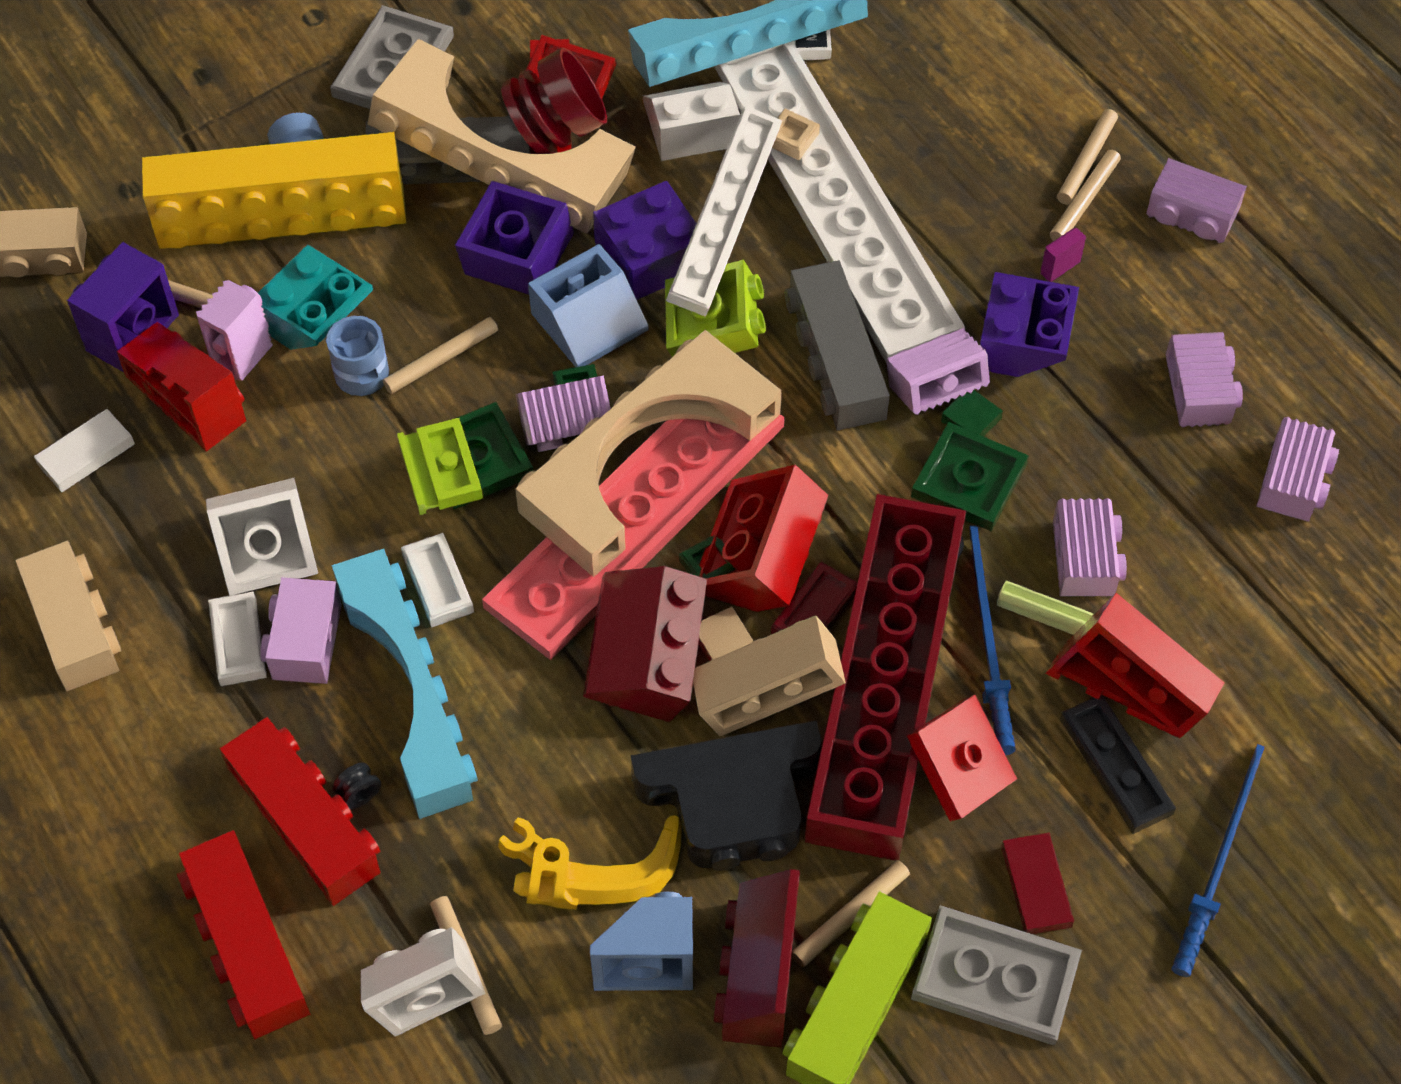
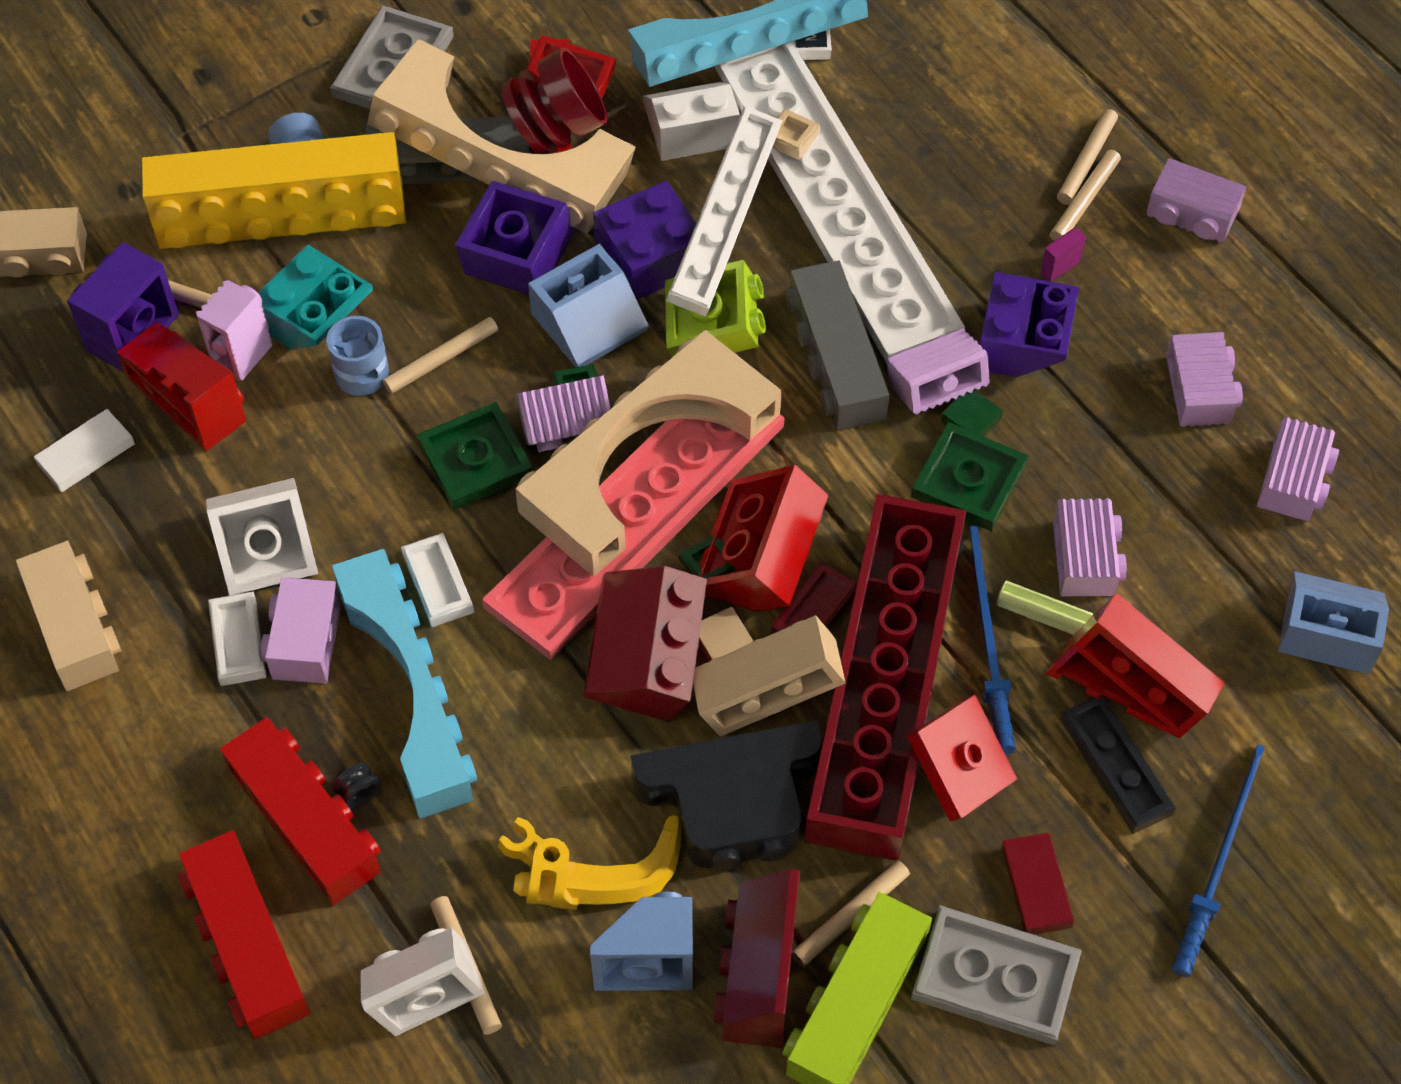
lime plate [397,418,483,515] -> none
none -> medium blue slope [1277,571,1389,674]

